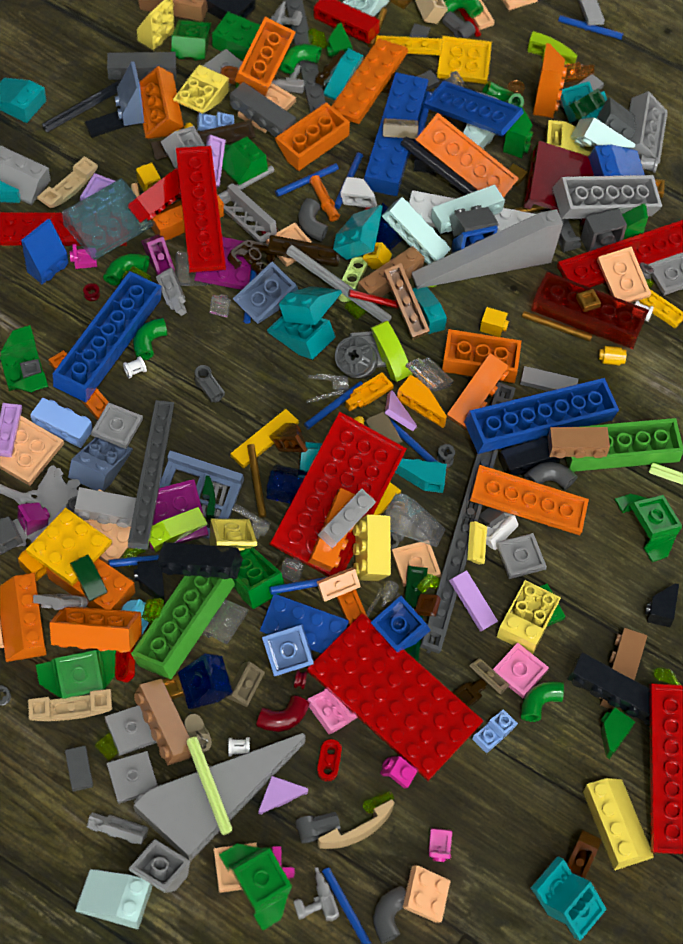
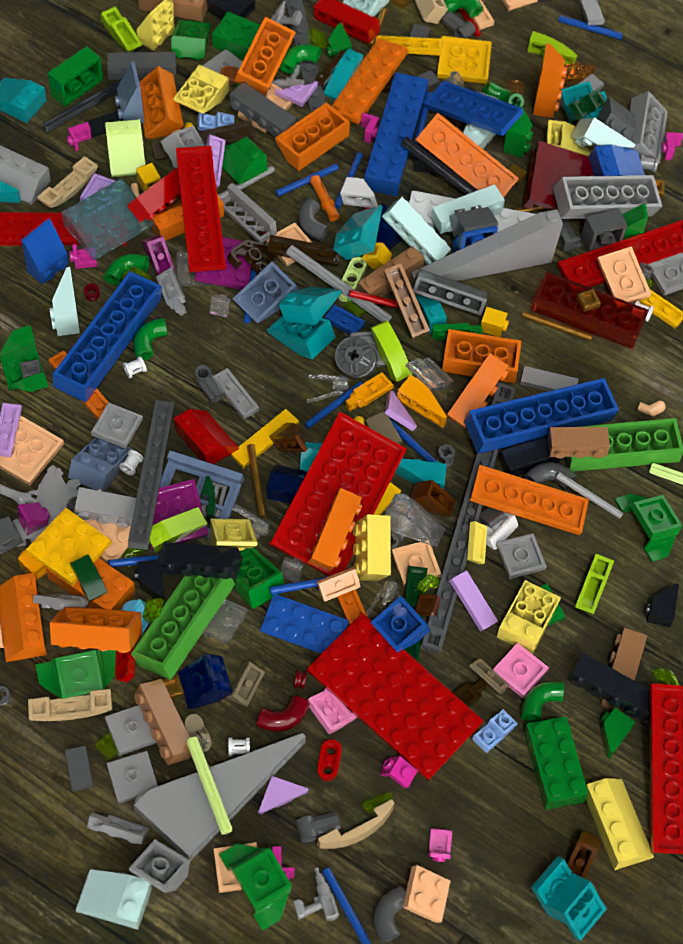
light blue brick [30,398,93,448] -> none
medium blue brick [262,624,314,676] -> none
light grey brick [318,489,376,548] -> none
dark tan slope [383,118,418,139] -> none
yellow brick [599,346,627,366] -> none
none -> green brick [48,46,103,108]
none -> light aqua slope [50,267,80,336]
none -> dark pink bracket [67,122,91,151]
none -> lime slope [100,6,143,52]
none -> yellowish green slope [105,119,145,177]
none -> white bush [119,450,144,475]
none -> red slope [174,409,239,464]
none -> light grey tile [213,368,259,420]
none -> lavender tile [275,81,318,107]
none -> blue plate [325,304,365,335]
none -> dark pink bracket [361,113,379,144]
none -> reddish brown slope [410,480,456,517]
none -> dark grey brick [412,269,487,316]
none -> green hinge [431,323,483,341]
none -> green brick [524,716,589,810]
none -> light grey bar [555,472,623,519]
none -> lime slope [575,554,614,615]
none -> light nougat arm [637,400,665,416]
none -> dark pink bracket [661,132,683,160]

